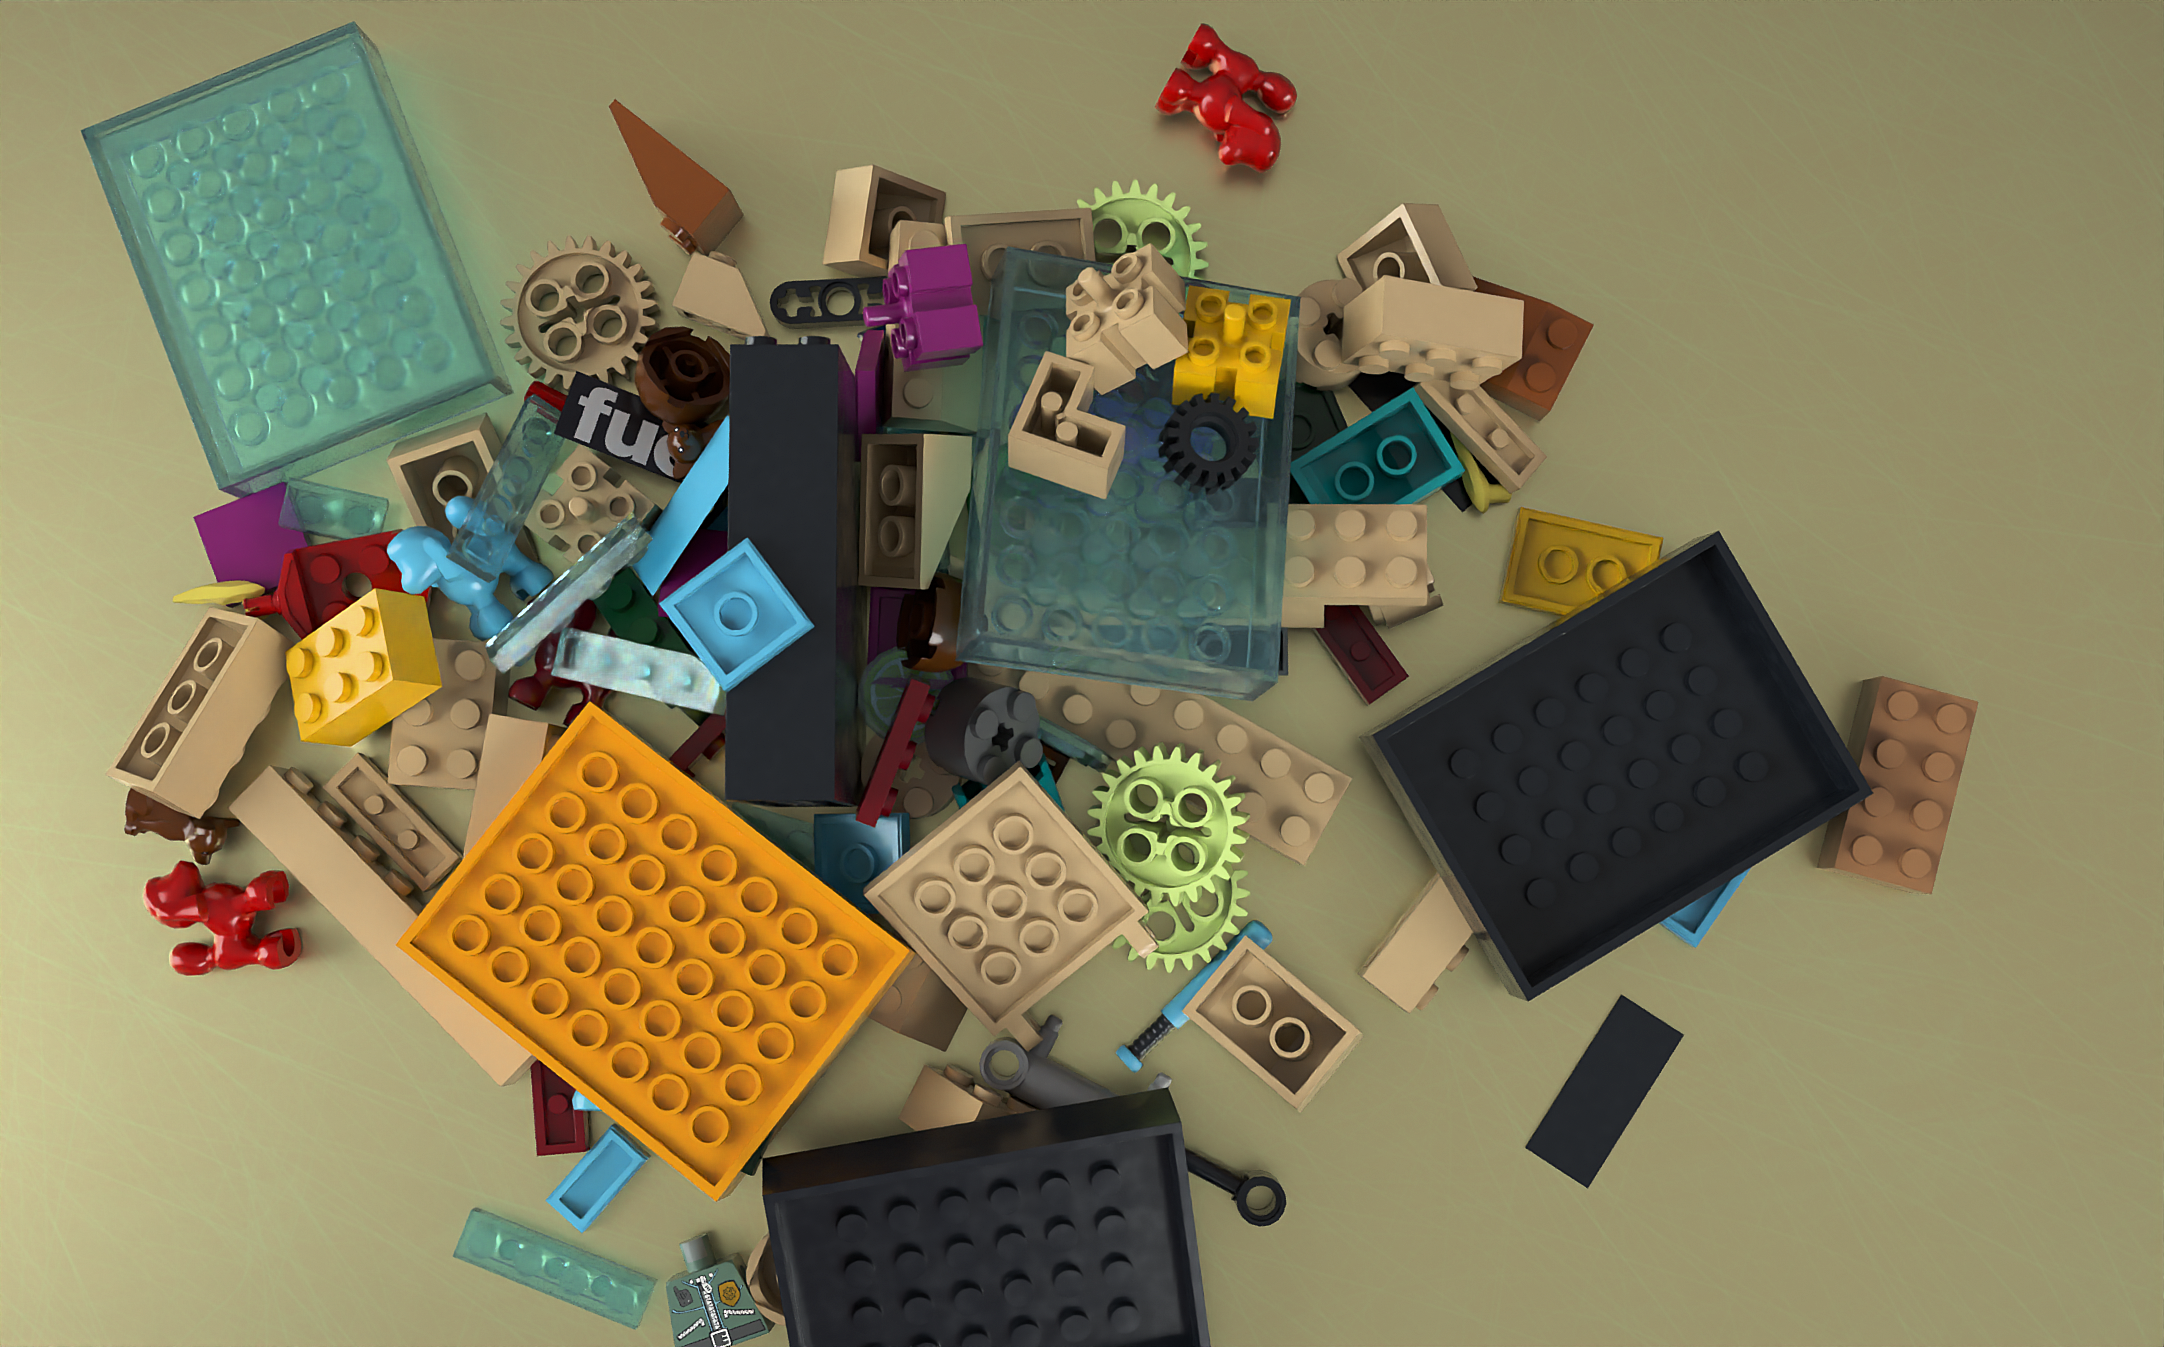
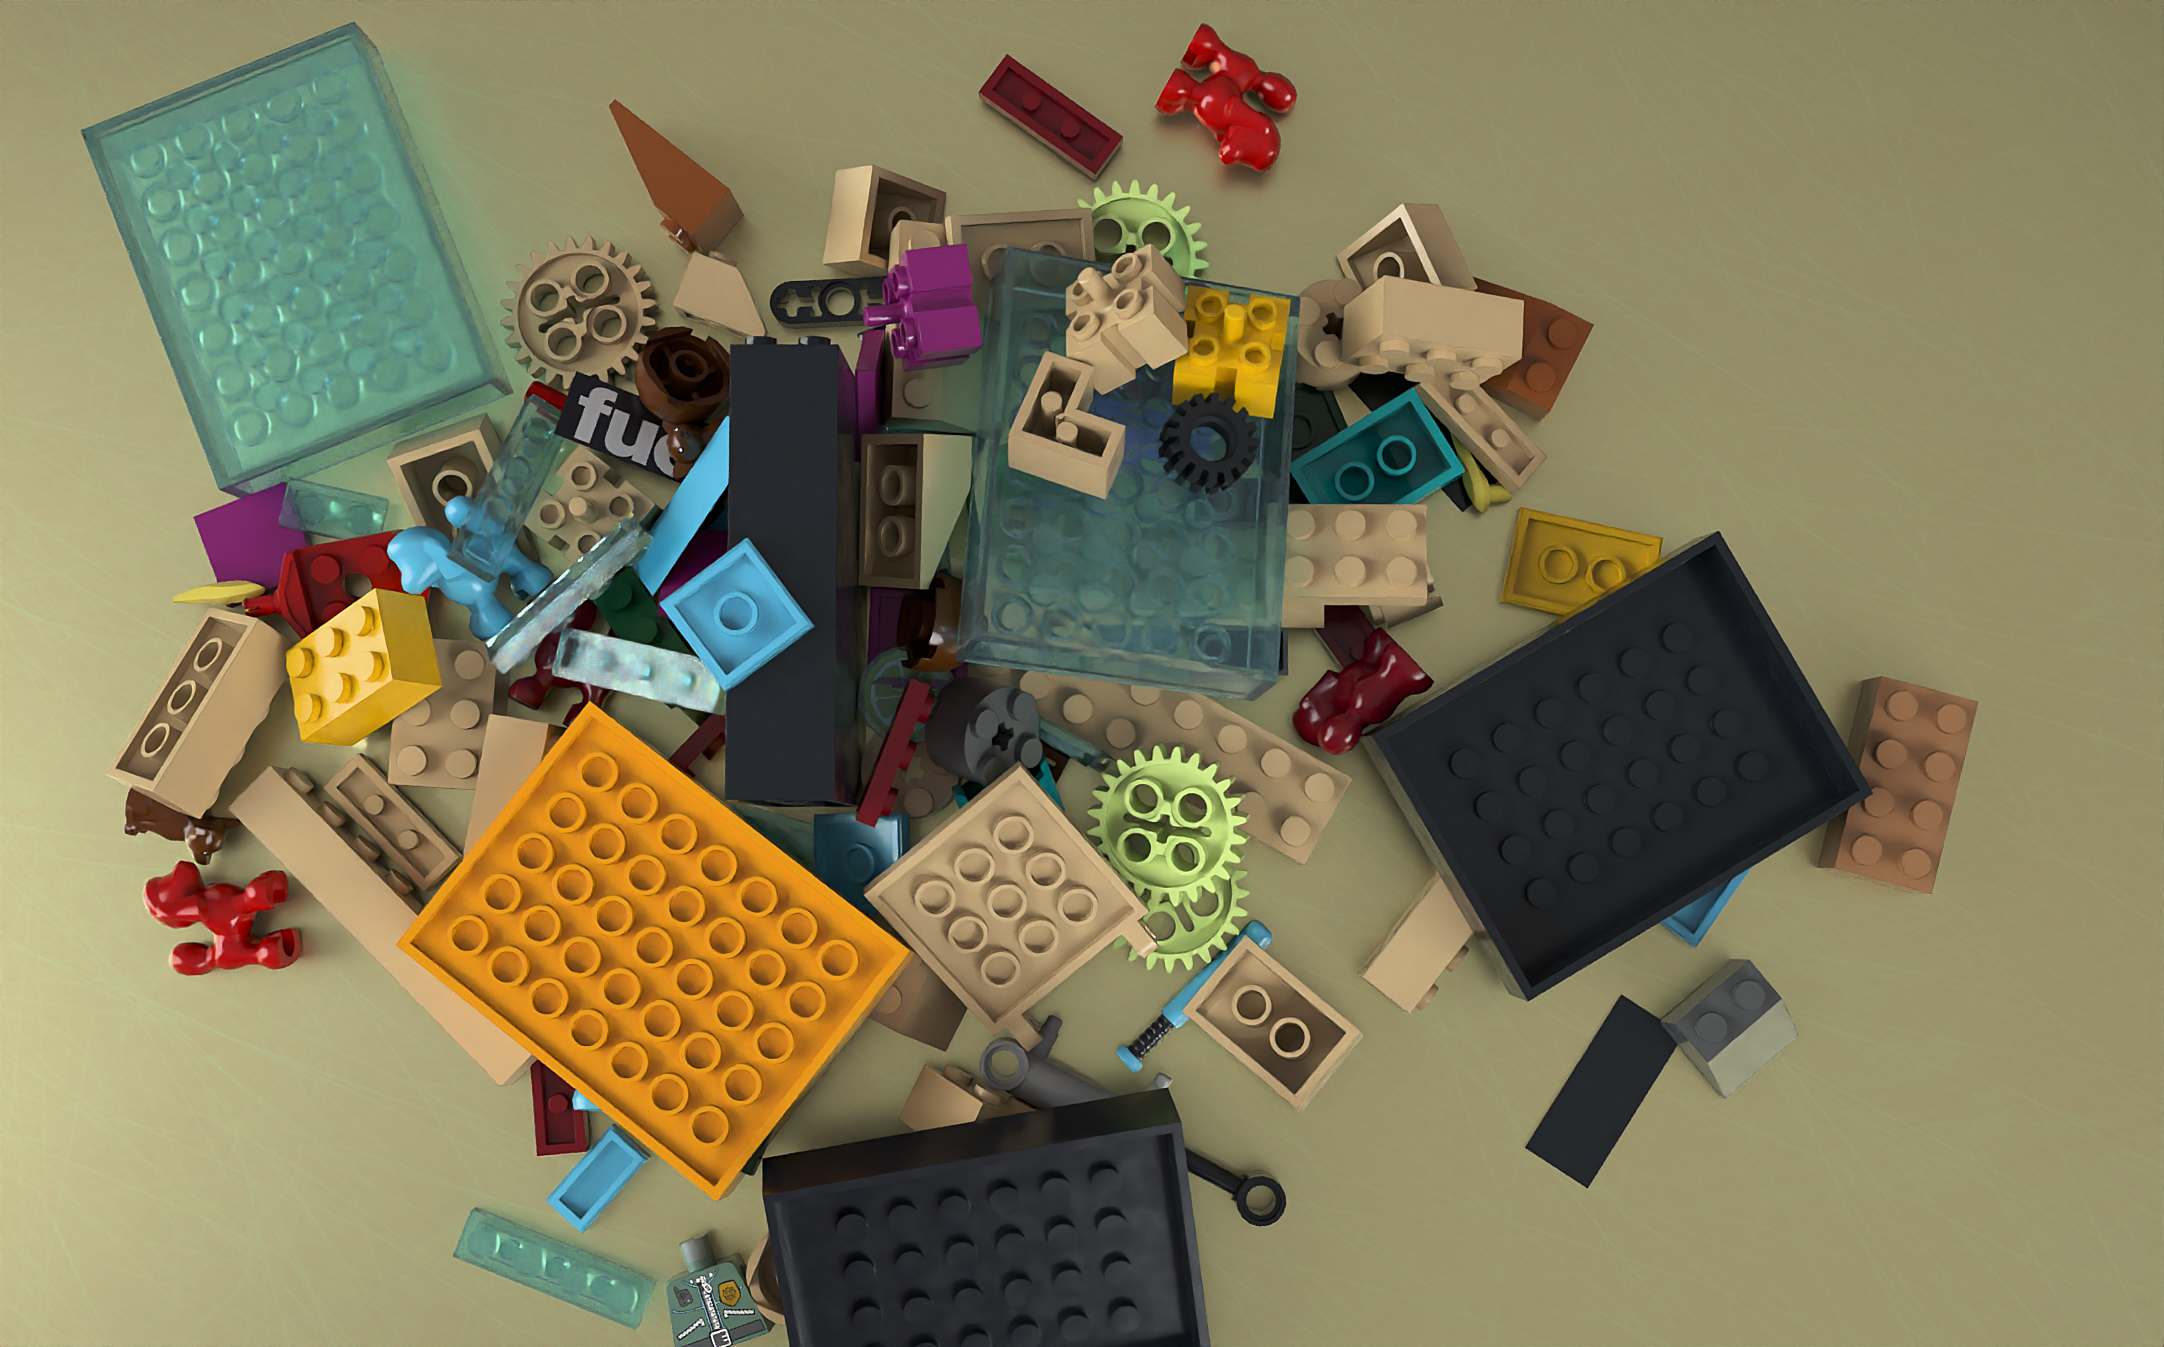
none -> dark red plate [979,54,1123,180]
none -> dark red animal [1292,626,1435,755]
none -> dark grey slope [1659,959,1799,1099]

